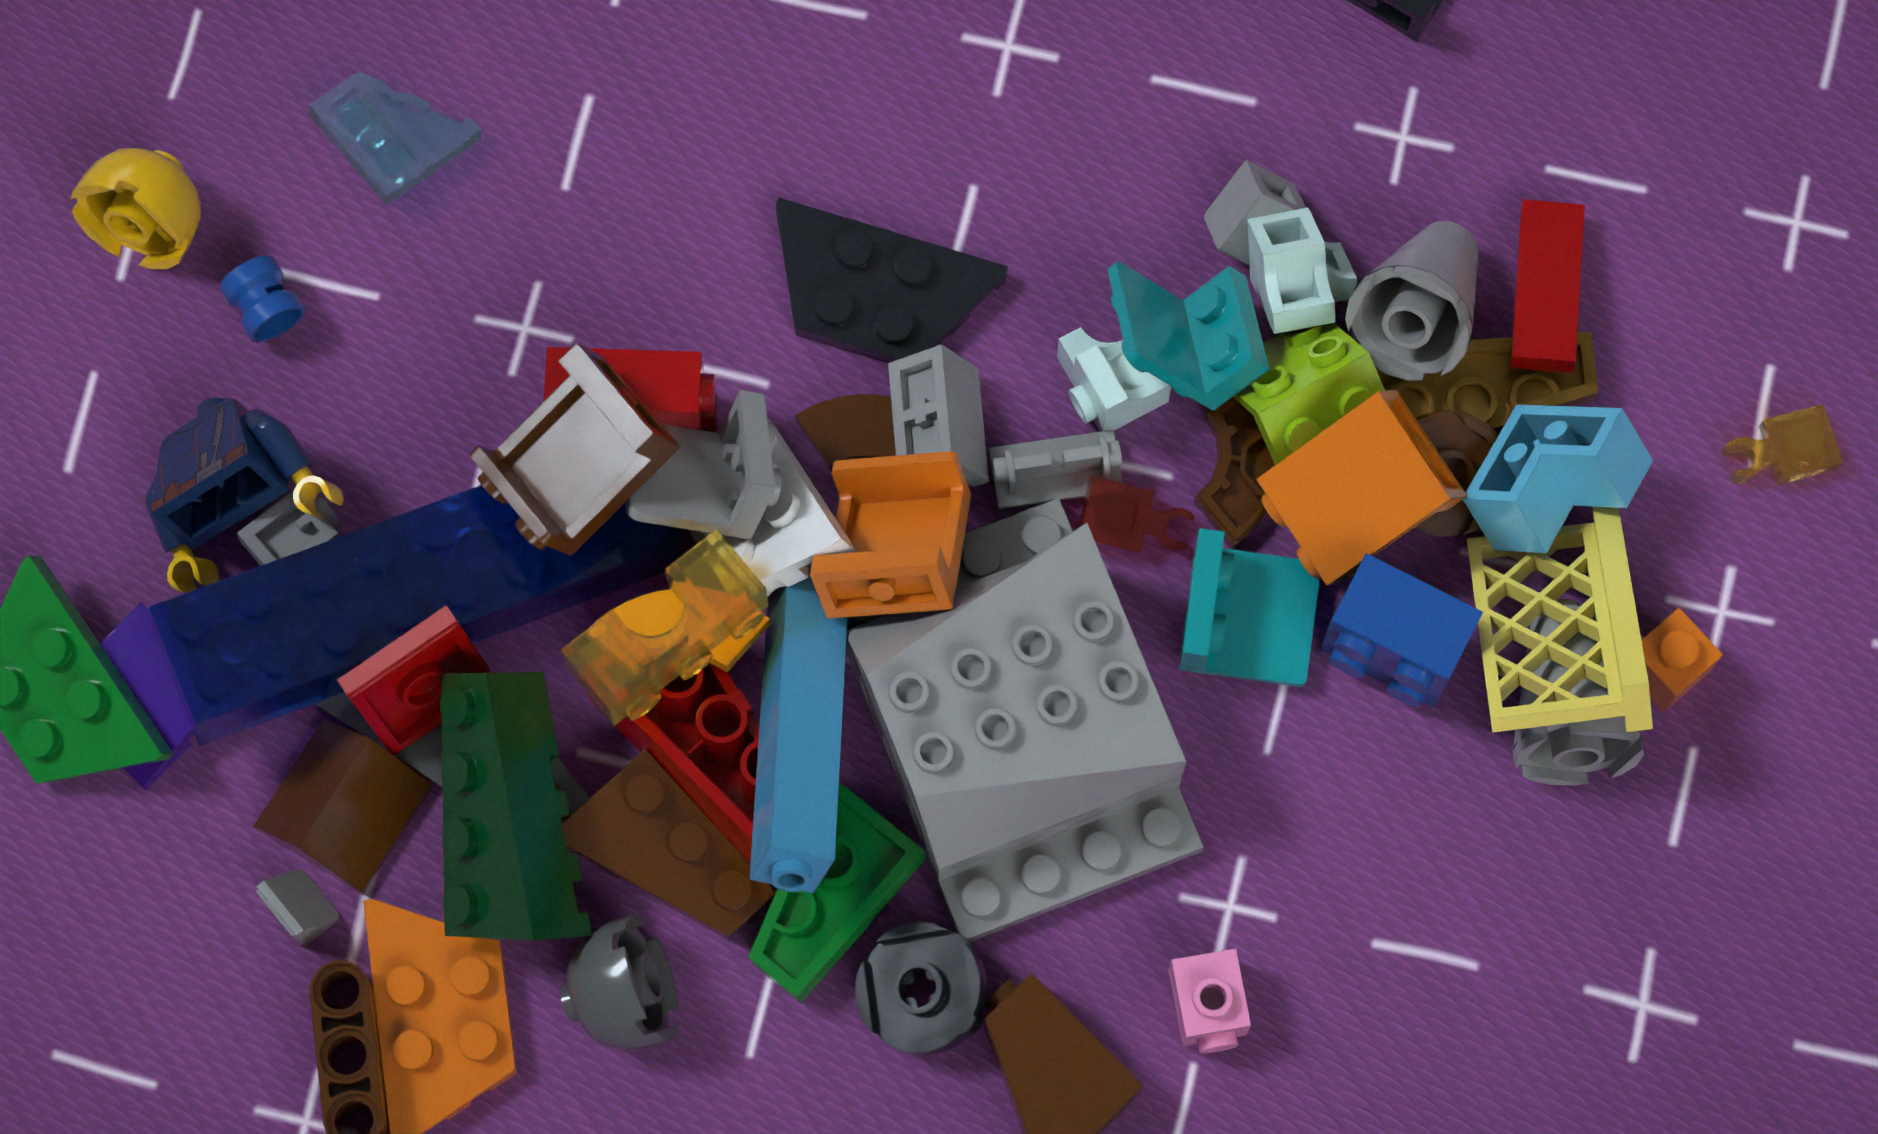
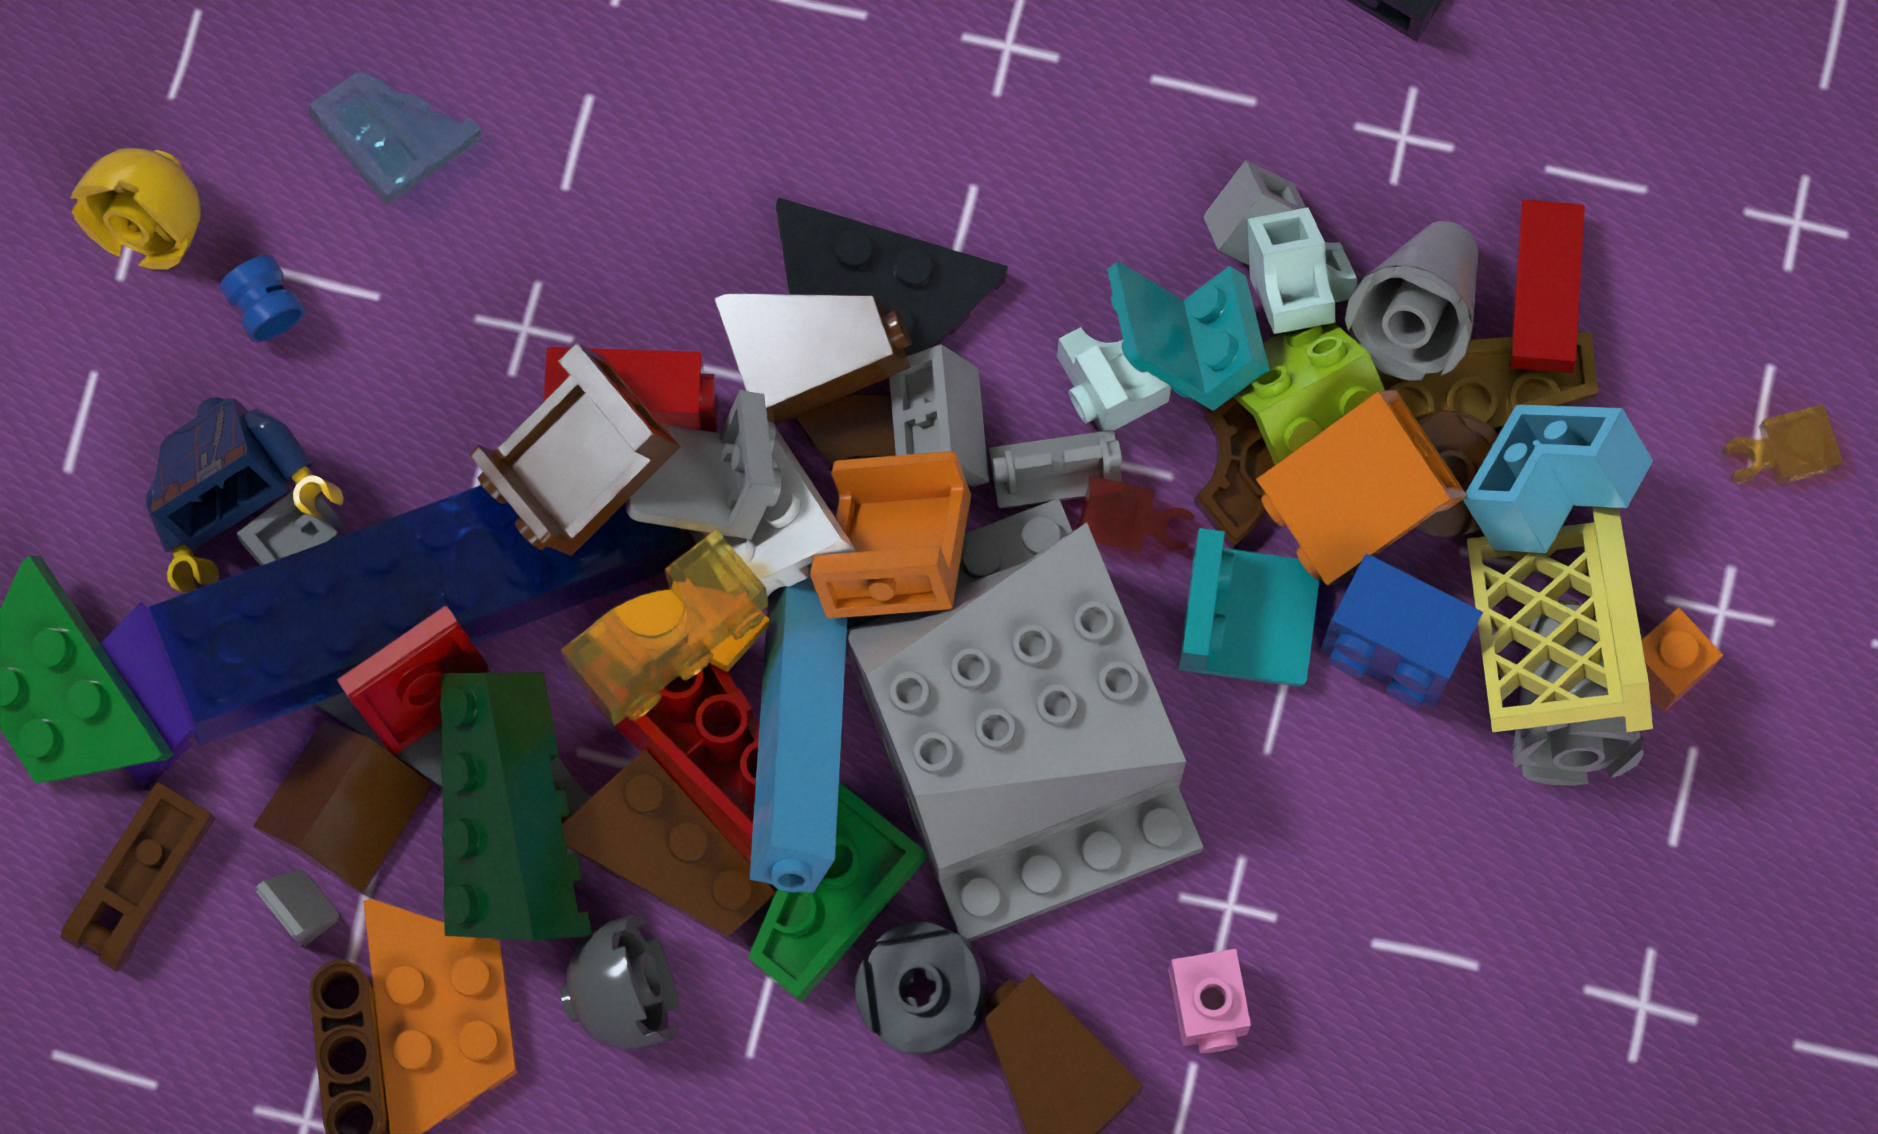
none -> reddish brown plate [60,781,216,972]
none -> slope [715,294,912,426]

